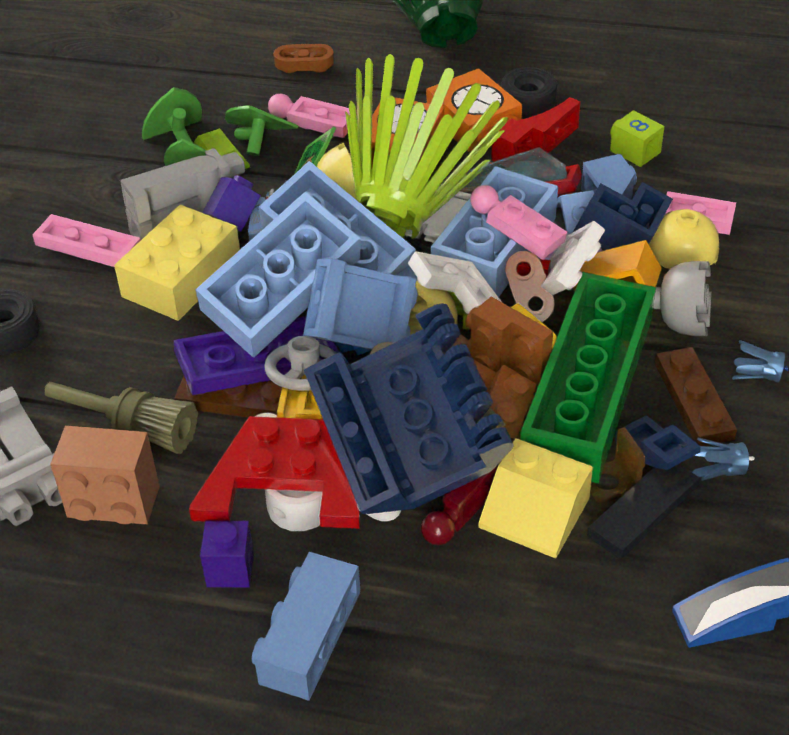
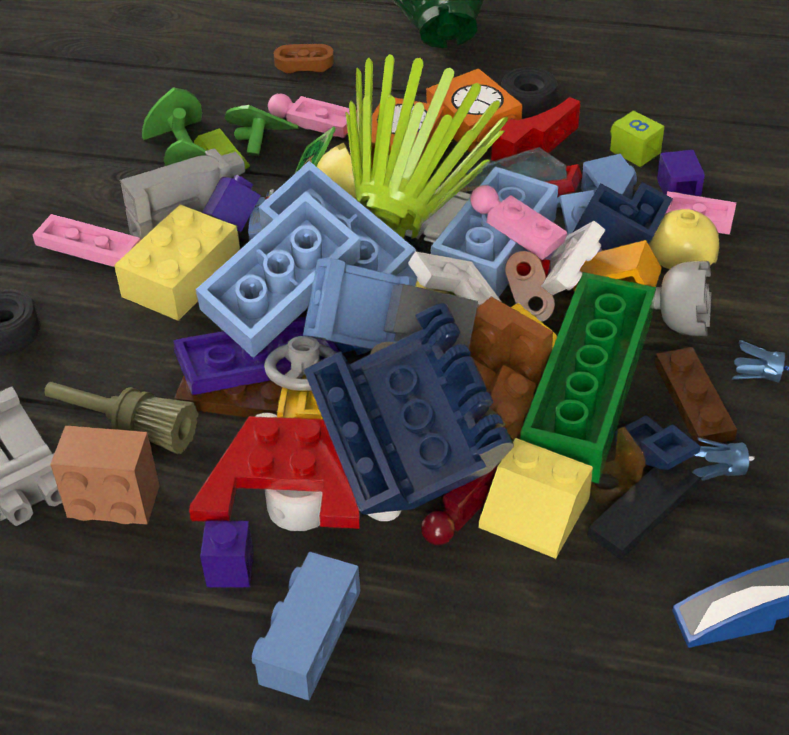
none -> dark grey brick [384,284,478,348]
none -> dark purple brick [657,150,705,197]

